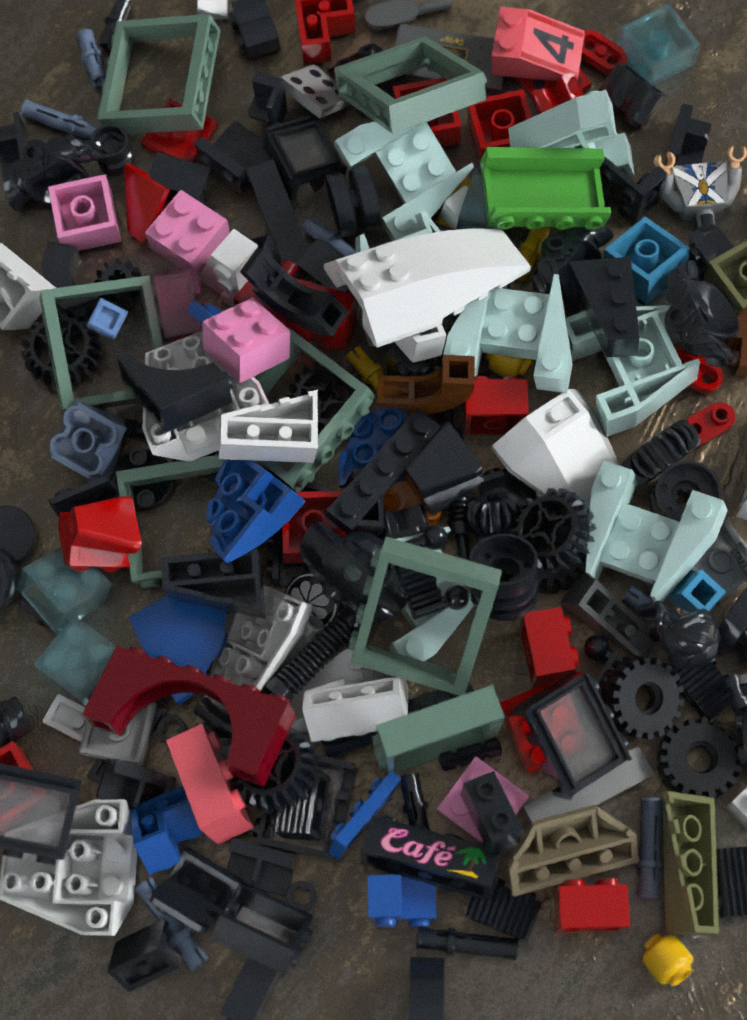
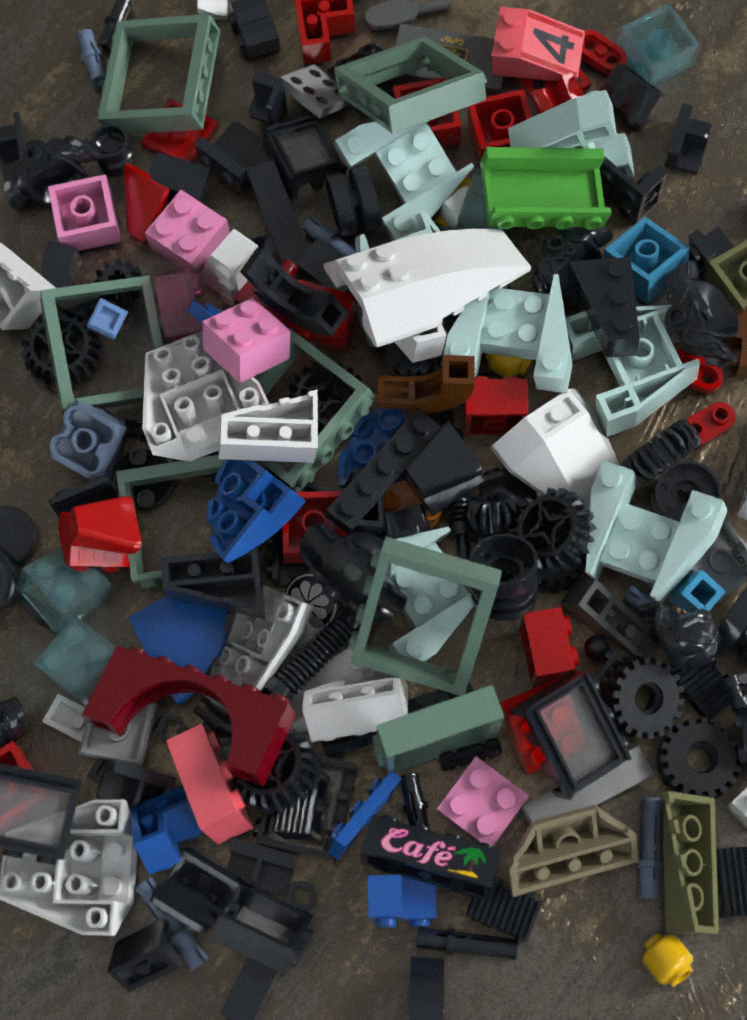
sand blue pin [21,100,100,141] -> none
black arch [117,353,233,433] -> none
yellow pin [346,346,384,392] -> none
black gear [393,525,469,620] -> none
black brick [461,771,523,854] -> none
yellow pin [517,227,550,281] -> none
red brick [553,878,630,932] -> none
torso [654,146,747,232] -> none

